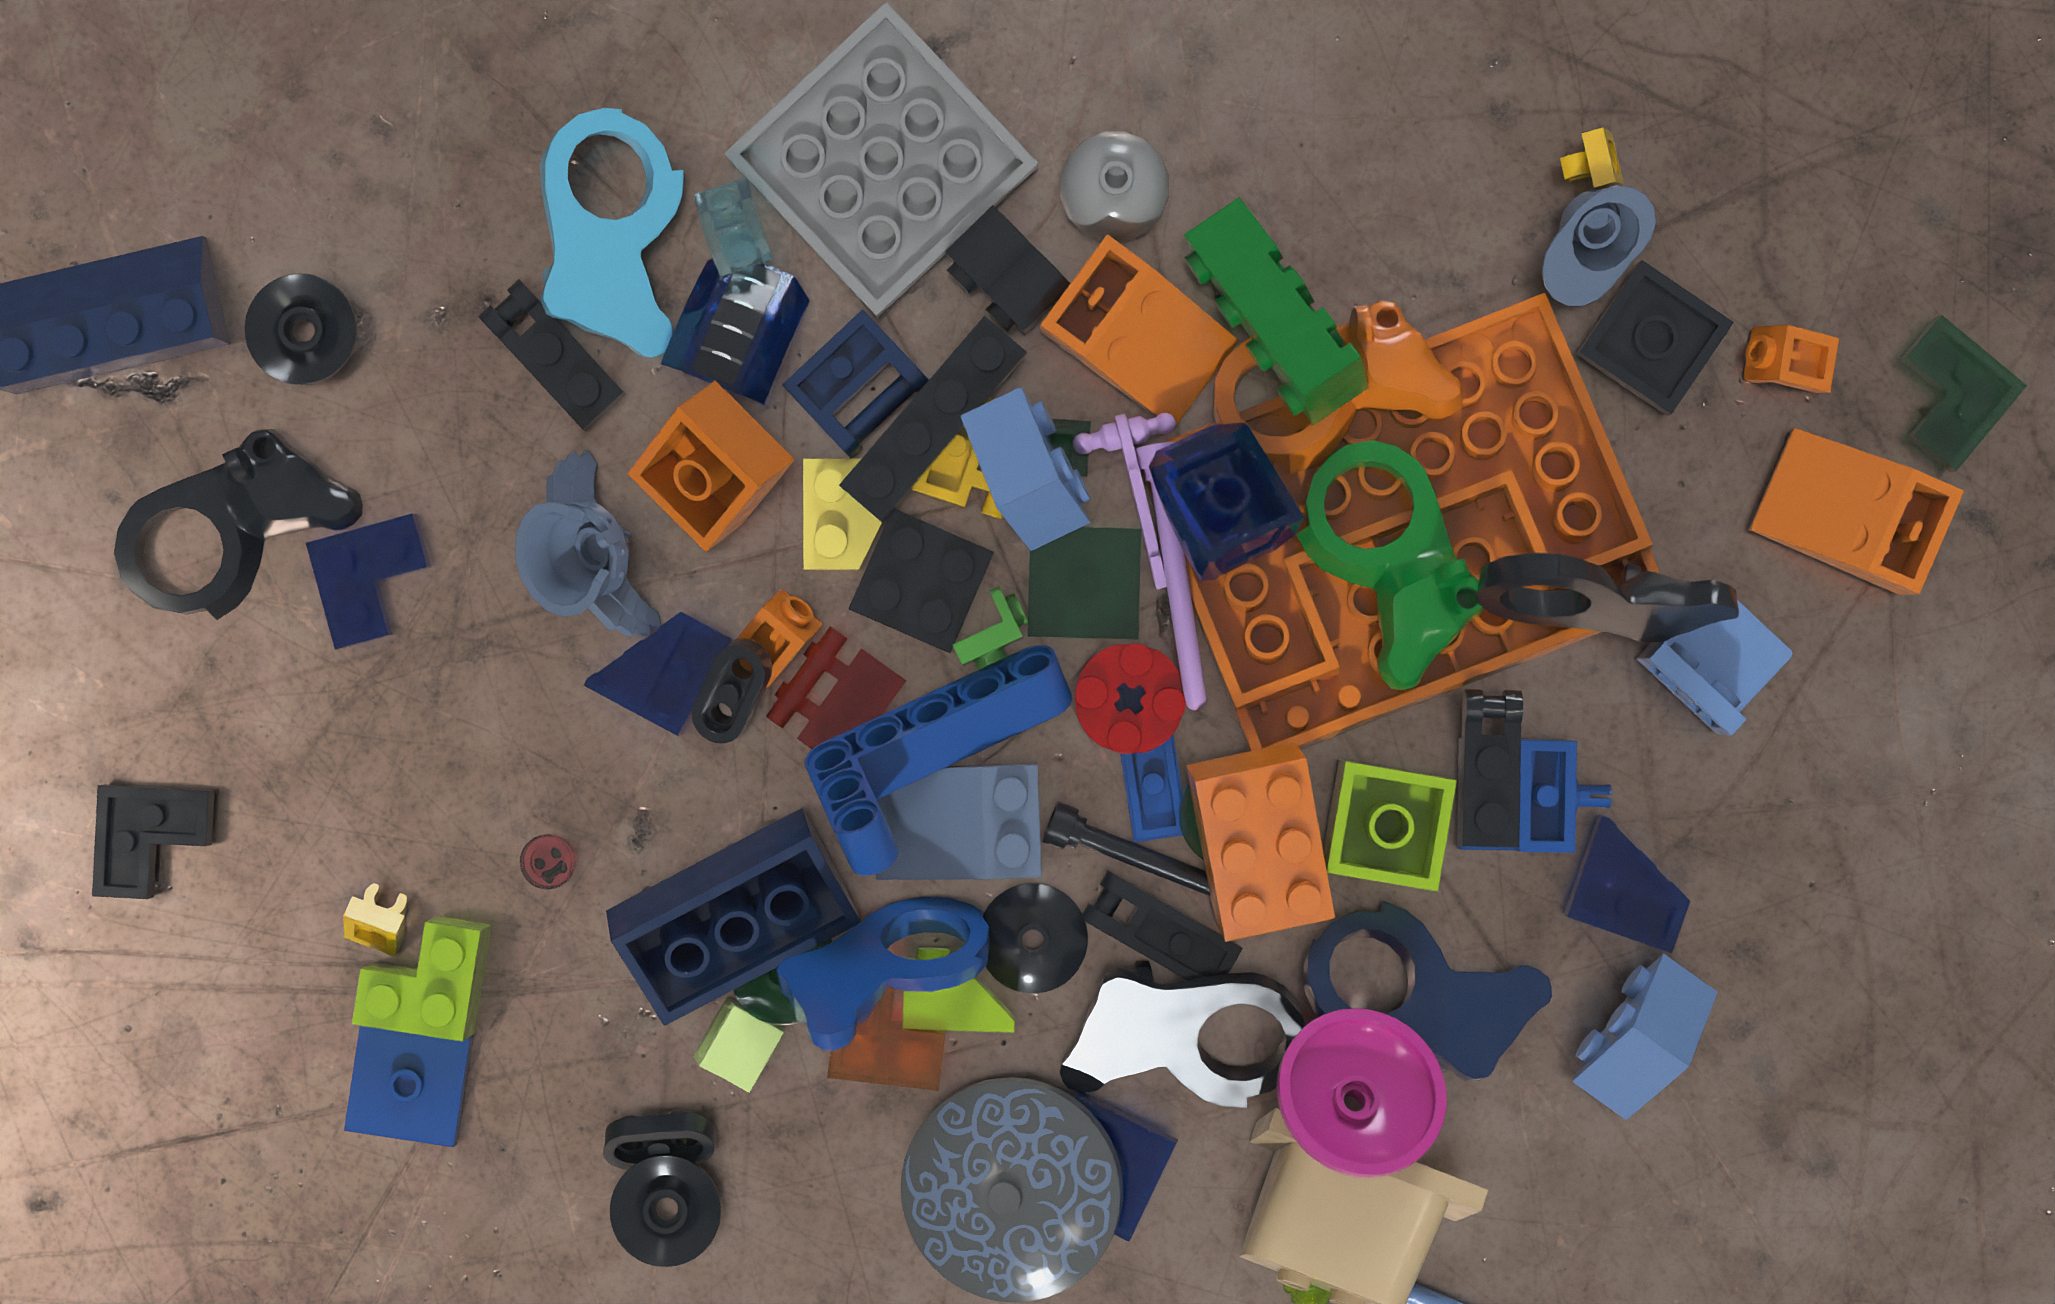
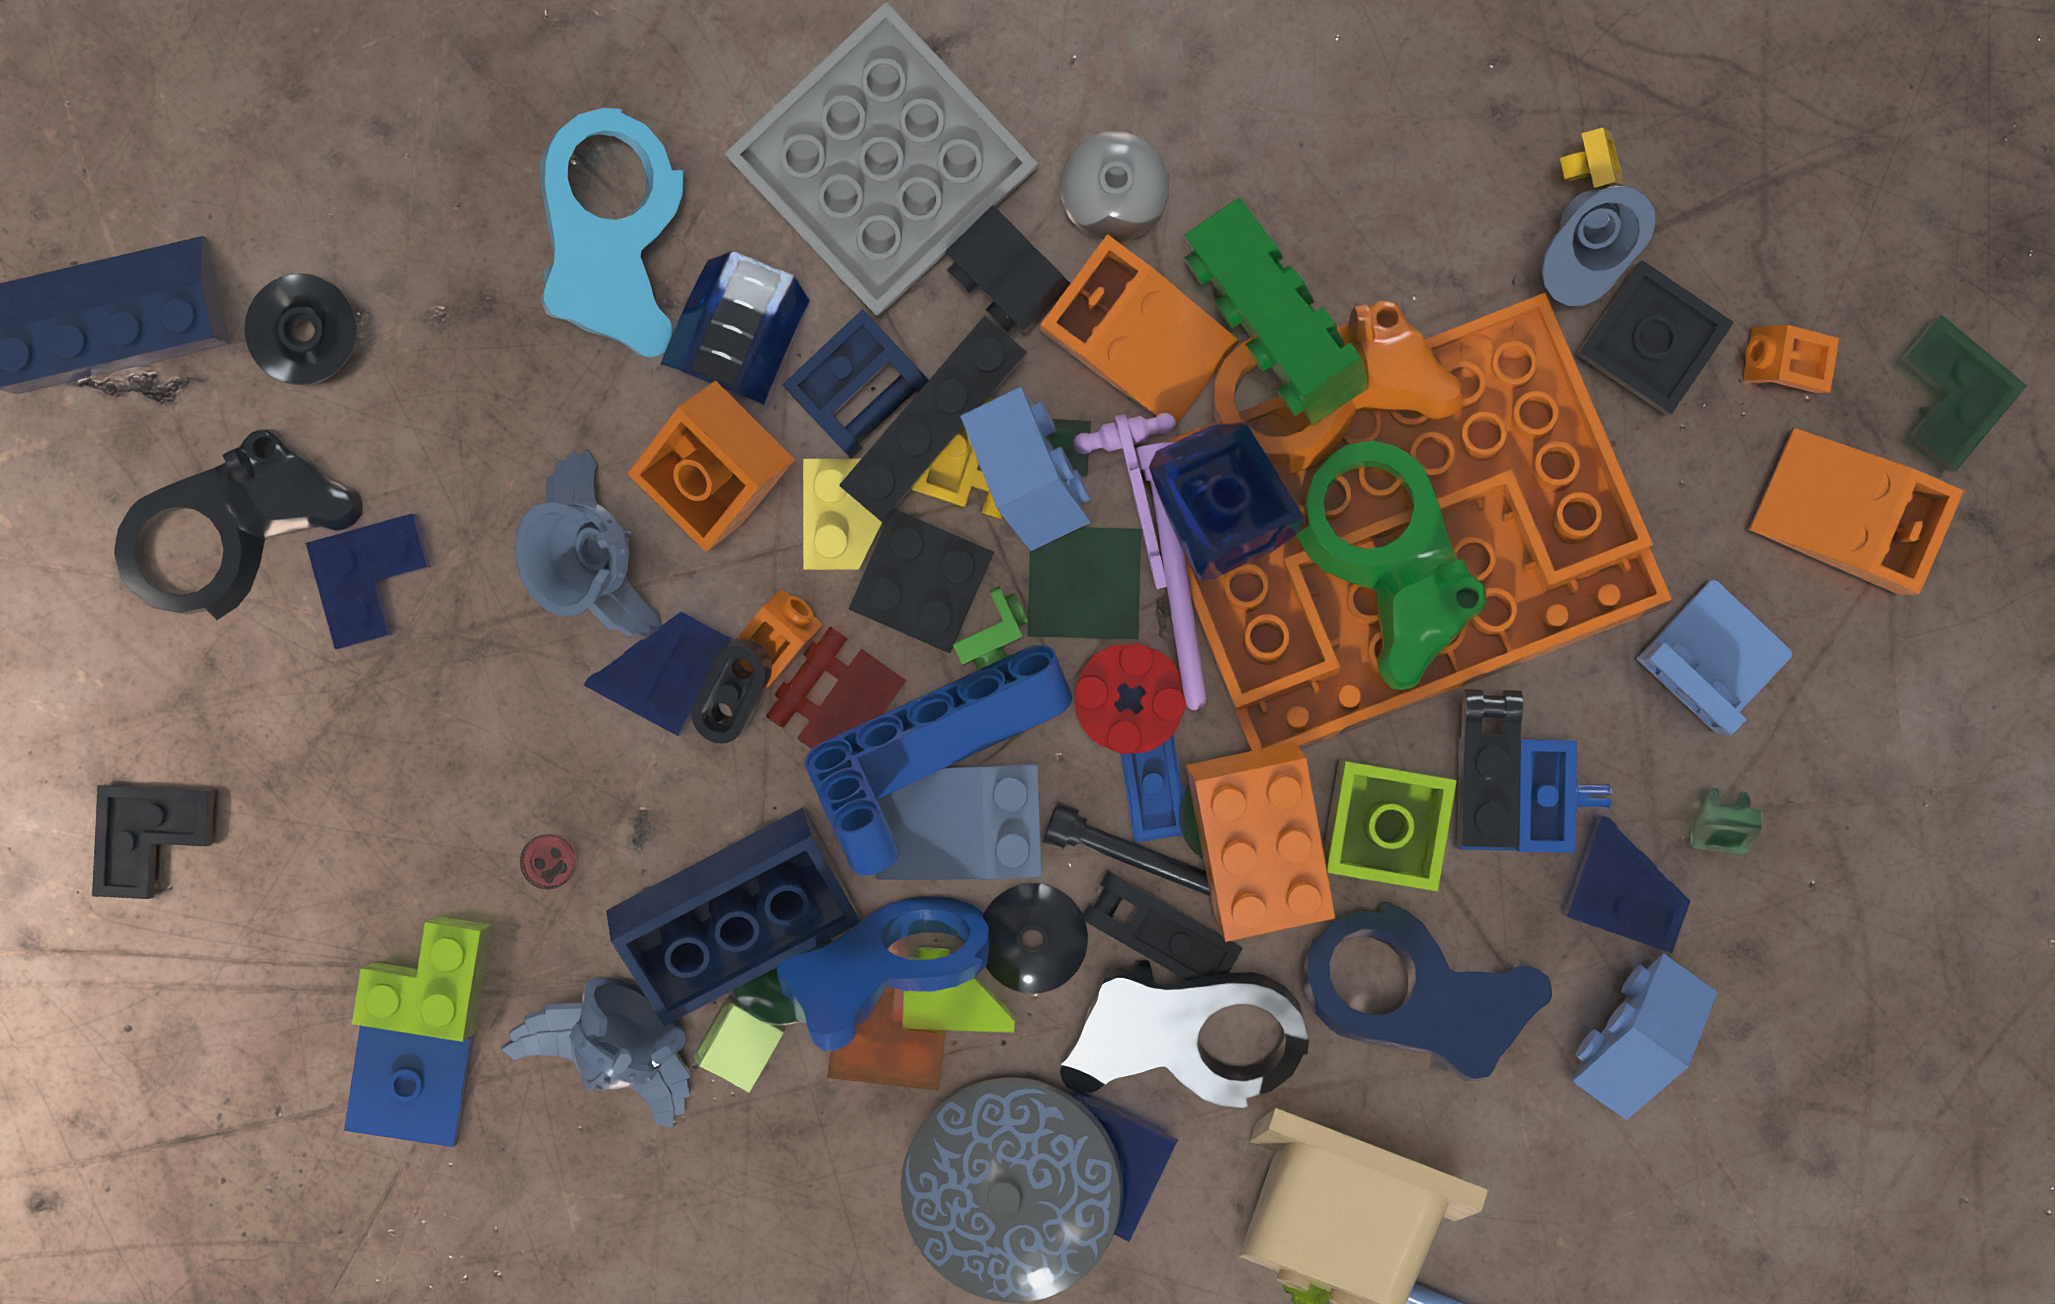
yellow tile [343,883,407,957] -> none
black plate [478,279,626,431] -> none
black plate [603,1112,715,1170] -> none
black dish [610,1155,721,1267] -> none
clear light blue brick [694,178,773,277] -> none
dark pink dish [1277,1008,1447,1178] -> none
black animal [1477,553,1739,642] -> none
none -> sand blue helmet [501,977,691,1128]
none -> clear green tile [1692,788,1762,855]

